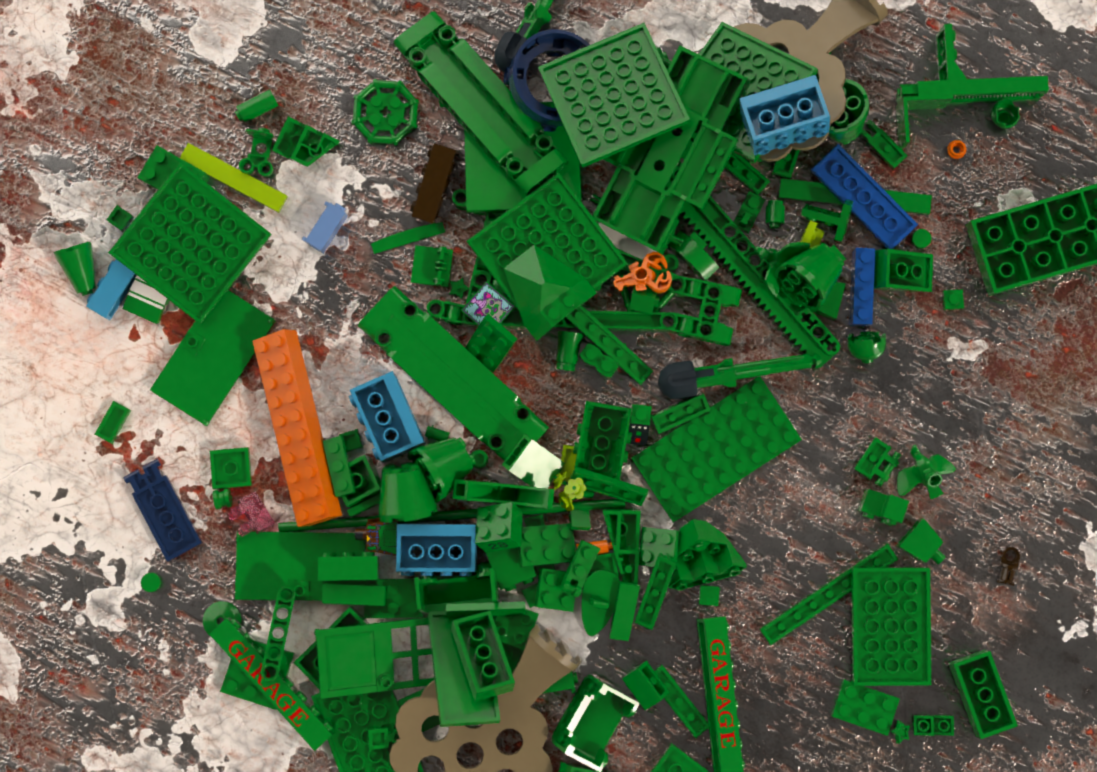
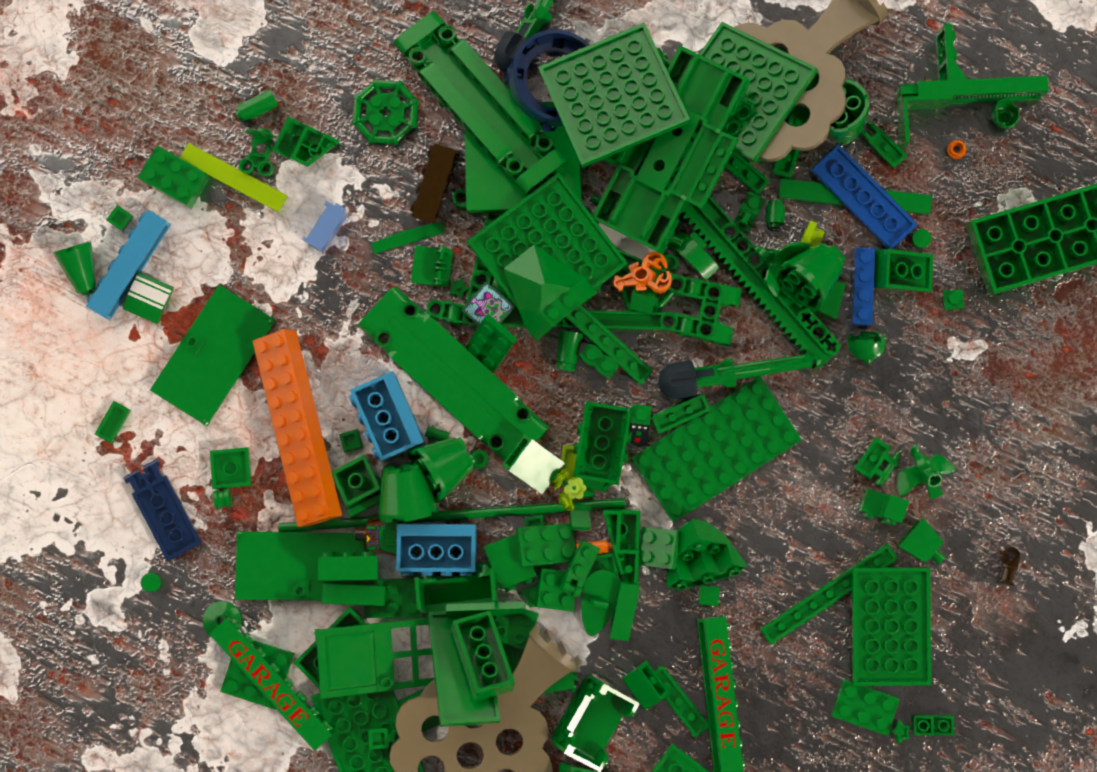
green tile [108,162,272,324] -> none
clear pink plate [228,492,275,537] -> none
green beam [261,585,295,683] -> none
green plate [323,436,356,498] -> none
green arch [453,479,554,509] -> none
green brick [475,502,523,552] -> none
green tile [569,466,648,506] -> none
green plate [634,553,678,630] -> none
dark azure brick [739,75,830,155] -> none
green bracket [801,199,854,242] -> none
green brick [948,650,1018,739] -> none

